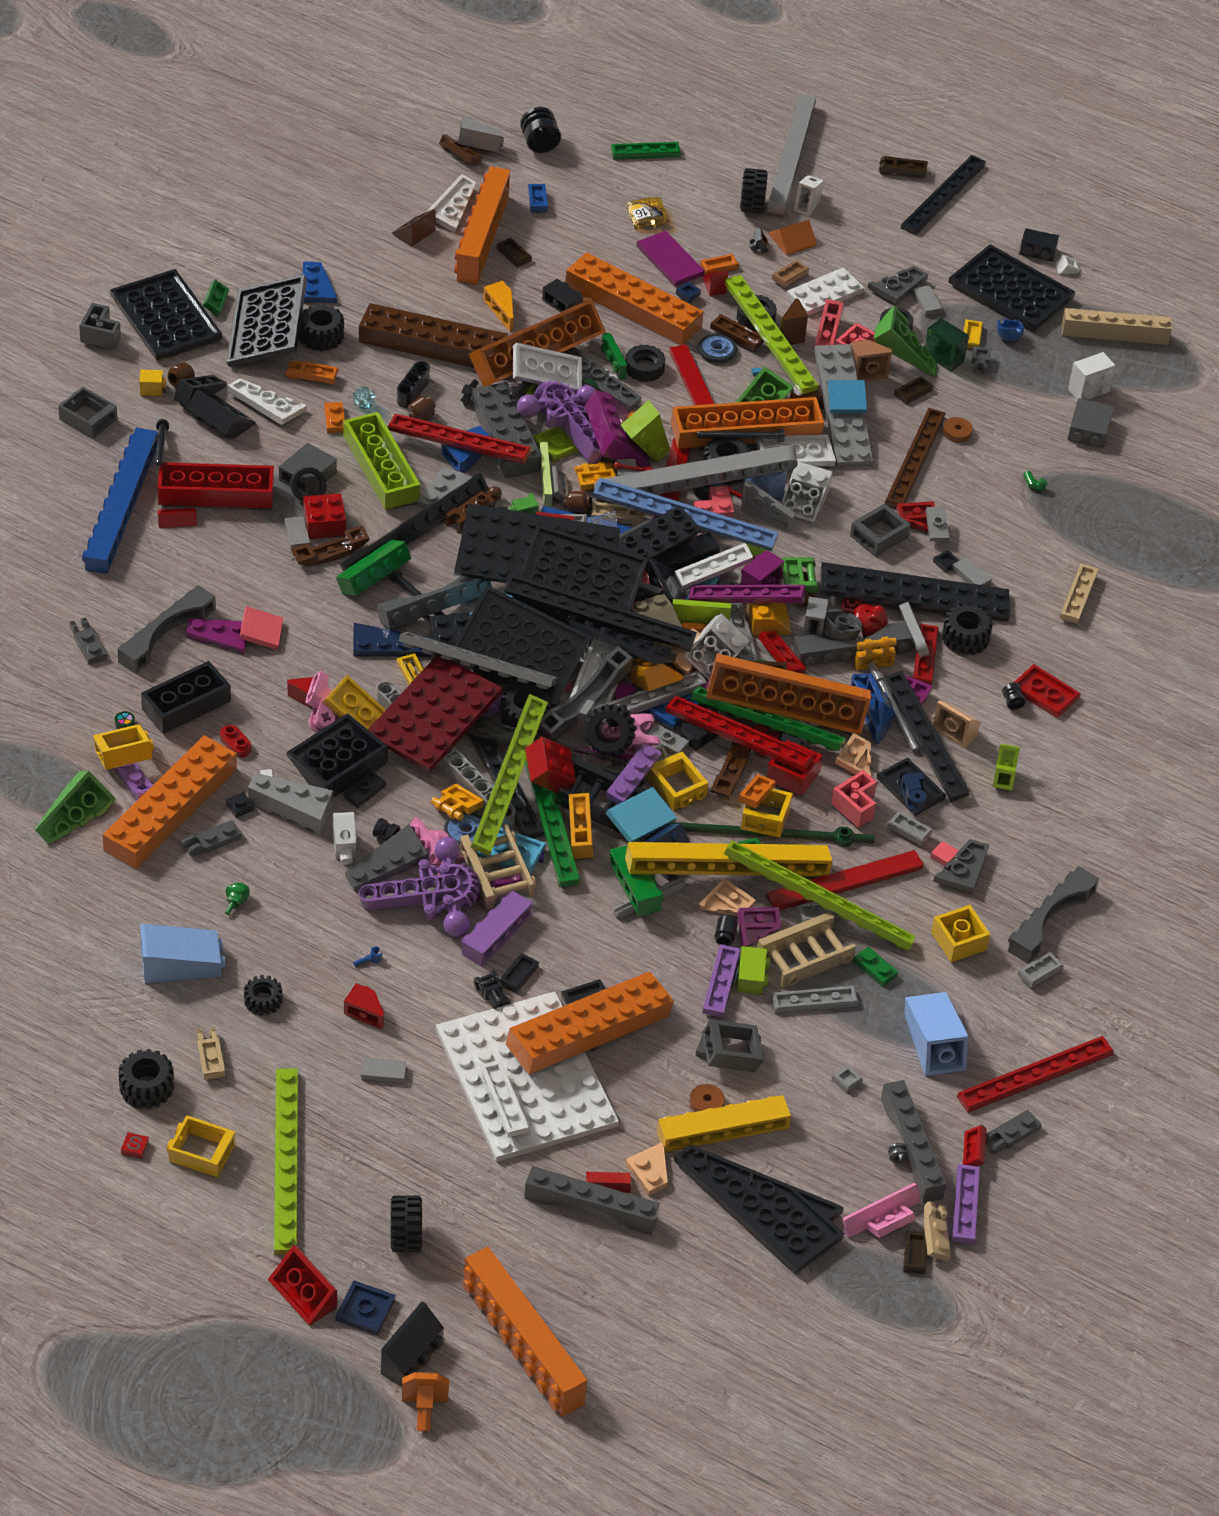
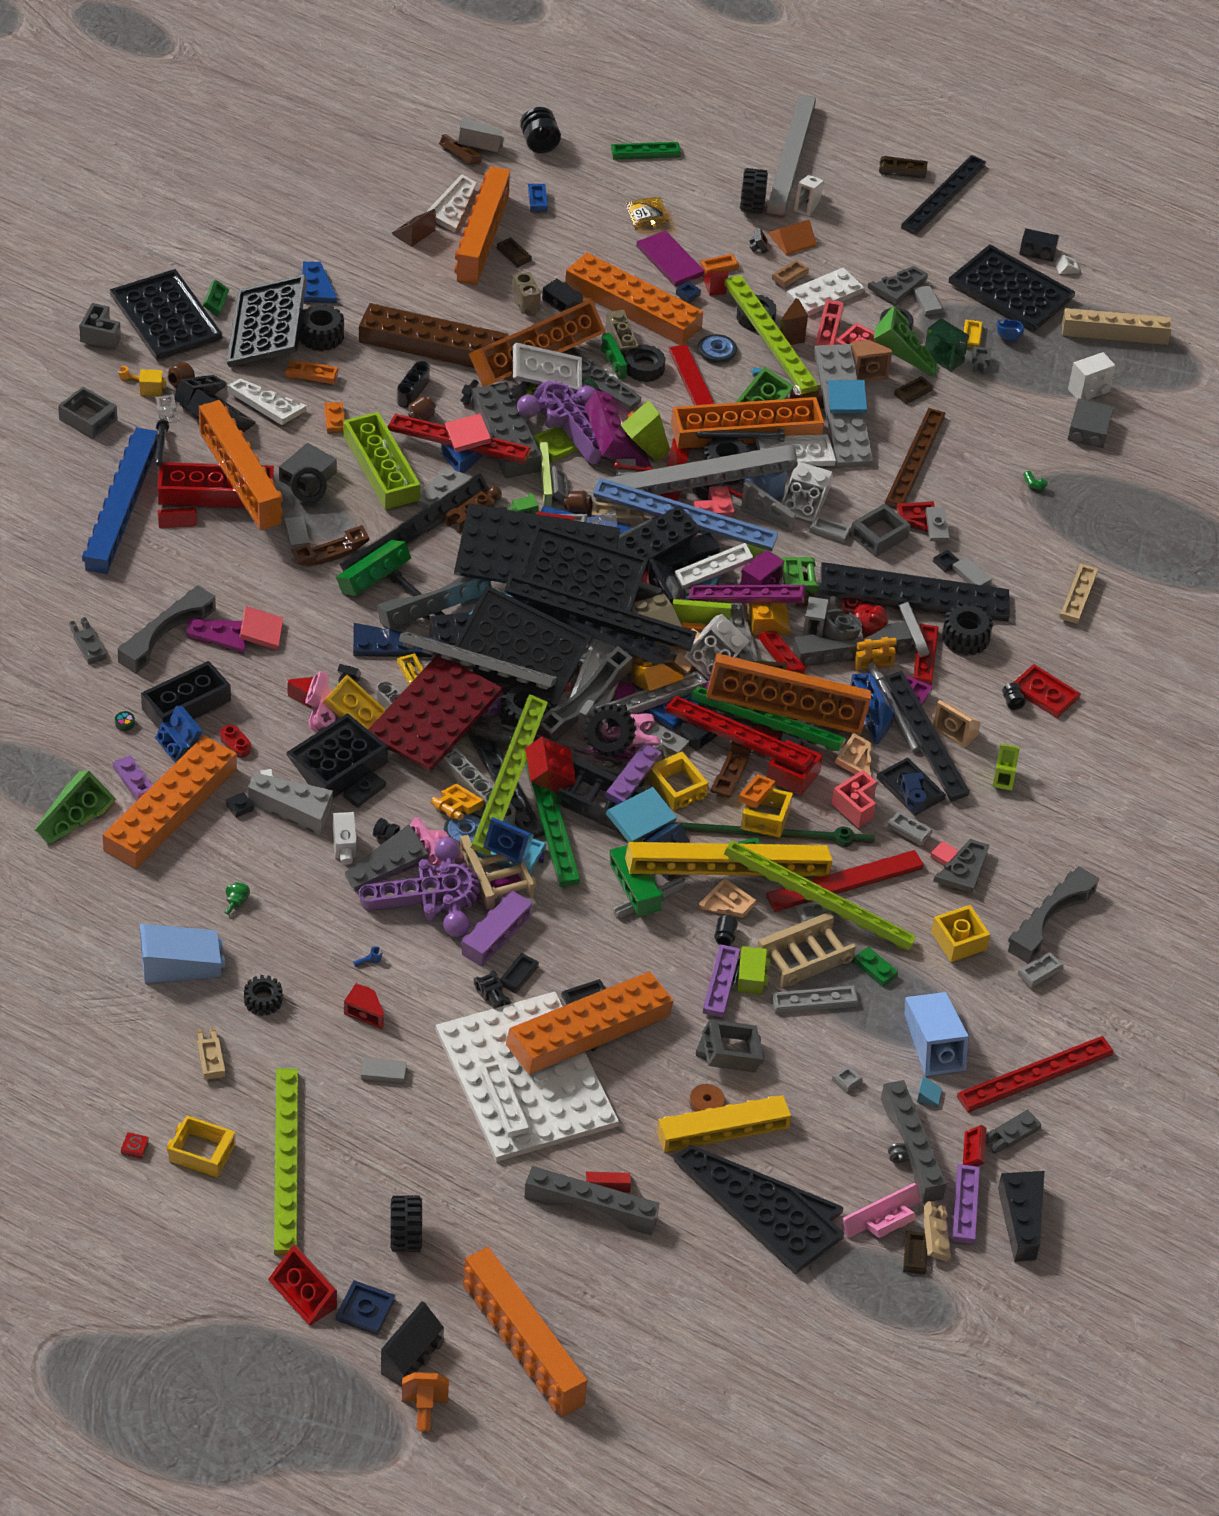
yellow window [93,724,154,770] -> none
black tyre [118,1049,174,1109] -> none
dark grey hinge [181,820,242,856] -> none
red brick [303,493,346,539] -> none
clear light blue gear [353,387,376,409] -> none
light orange slope [483,280,513,332] -> none
light orange slope [569,793,594,859] -> none
light orange plate [574,461,616,491] -> none
light nougat wing [625,1143,668,1196] -> none
reddish brown plate [710,314,764,351] -> none
magenta wing [737,907,781,947] -> none
dark orange piece [943,417,973,443] -> none
none -> light orange hand [118,366,140,381]
none -> blue brick [155,706,203,763]
none -> clear brick [156,394,179,424]
none -> orange brick [199,400,283,530]
none -> black tile [337,664,361,683]
none -> coral tile [445,413,491,453]
none -> blue slope [483,817,534,864]
none -> dark tan piece [513,272,541,316]
none -> dark tan slope [605,310,639,350]
none -> light grey tile [809,516,851,544]
none -> medium azure slope [917,1077,942,1106]
none -> black wedge [998,1171,1045,1262]

